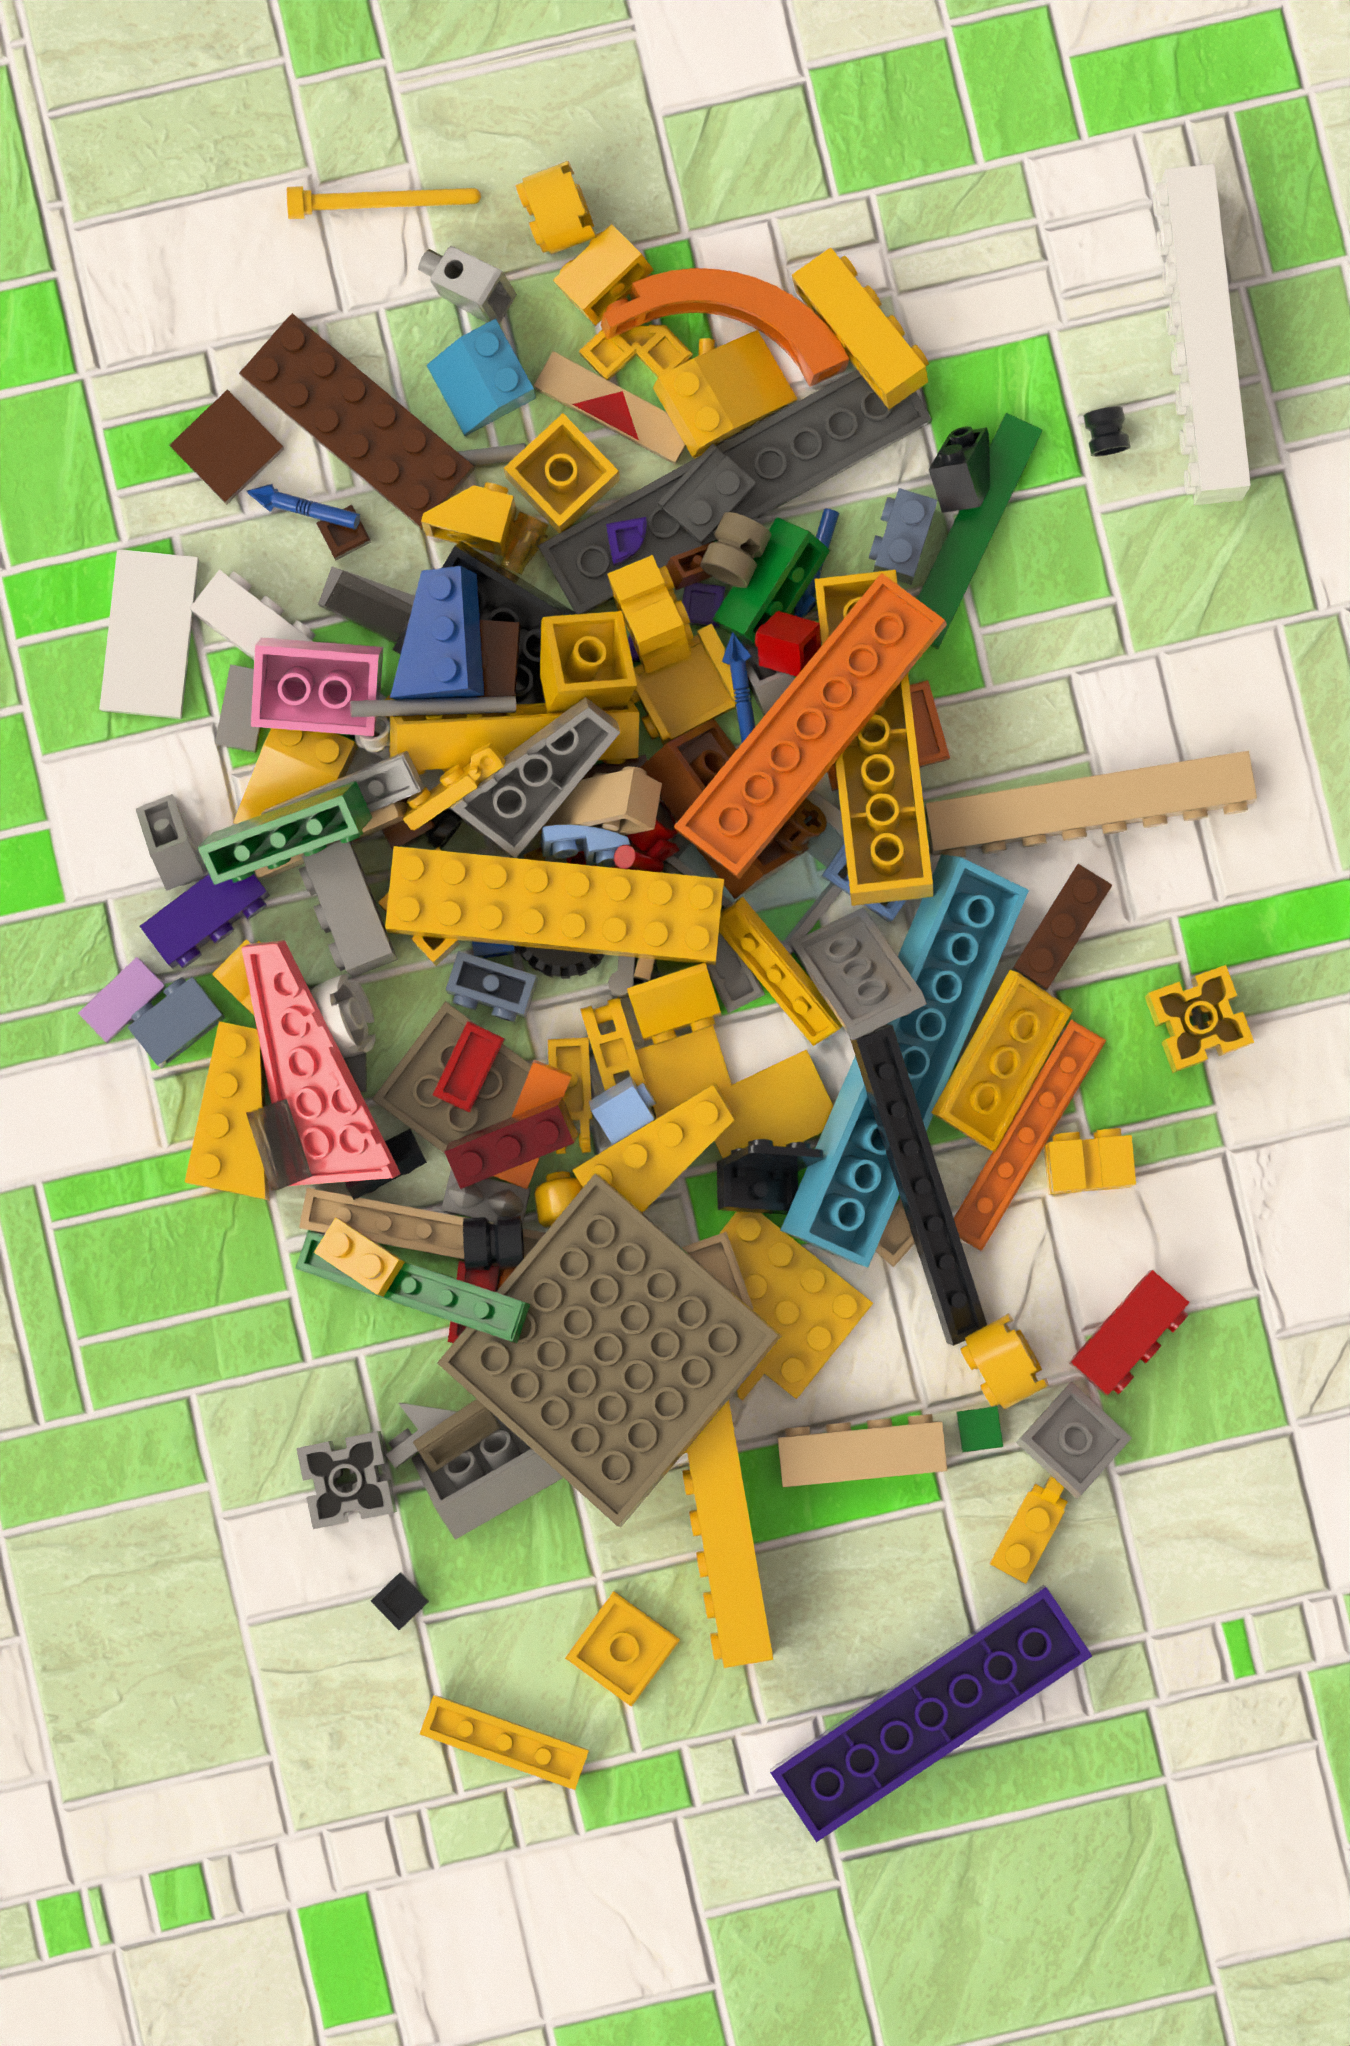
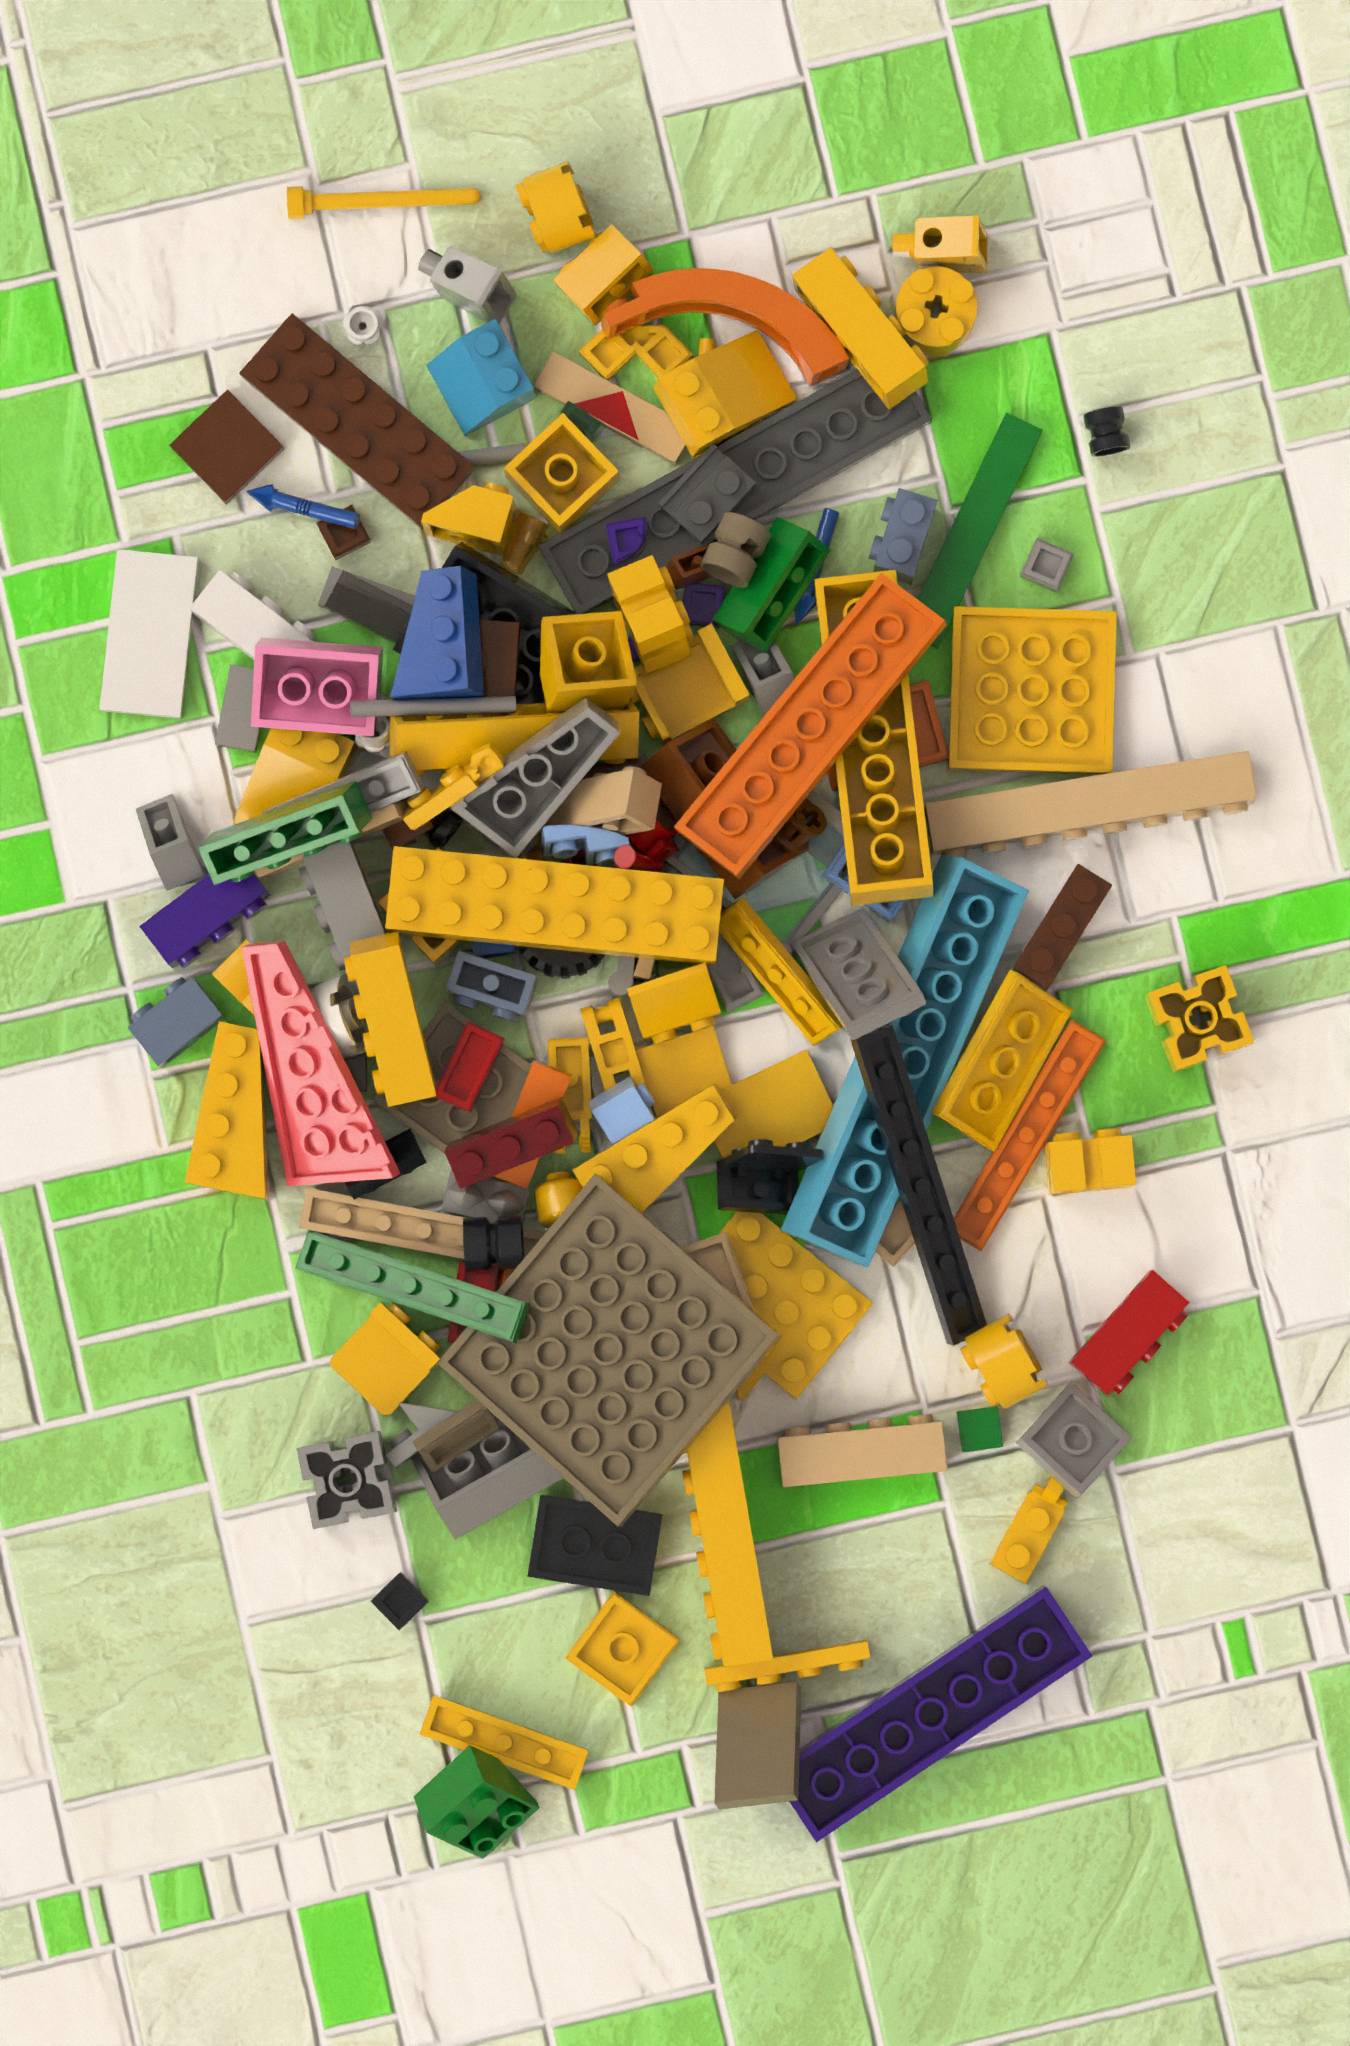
lavender tile [78,957,166,1043] -> none
clear smoke tile [246,1099,312,1191] -> none
yellow piece [314,1217,405,1297] -> none
blue piece [722,632,755,743] -> none
red brick [755,611,821,677] -> none
slope [928,427,990,513] -> none
white brick [1153,164,1251,505] -> none
none -> yellow bracket [330,1302,441,1415]
none -> white plate [343,306,383,345]
none -> yellow brick [344,931,436,1107]
none -> green slope [413,1745,540,1859]
none -> black plate [527,1495,663,1596]
none -> clear green tile [560,401,603,442]
none -> yellow plate [704,1640,870,1692]
none -> dark tan tile [714,1681,801,1810]
none -> yellow torso [893,216,988,273]
none -> yellow brick [894,266,977,357]
none -> yellow plate [948,606,1117,775]
none -> light grey tile [1020,538,1074,593]

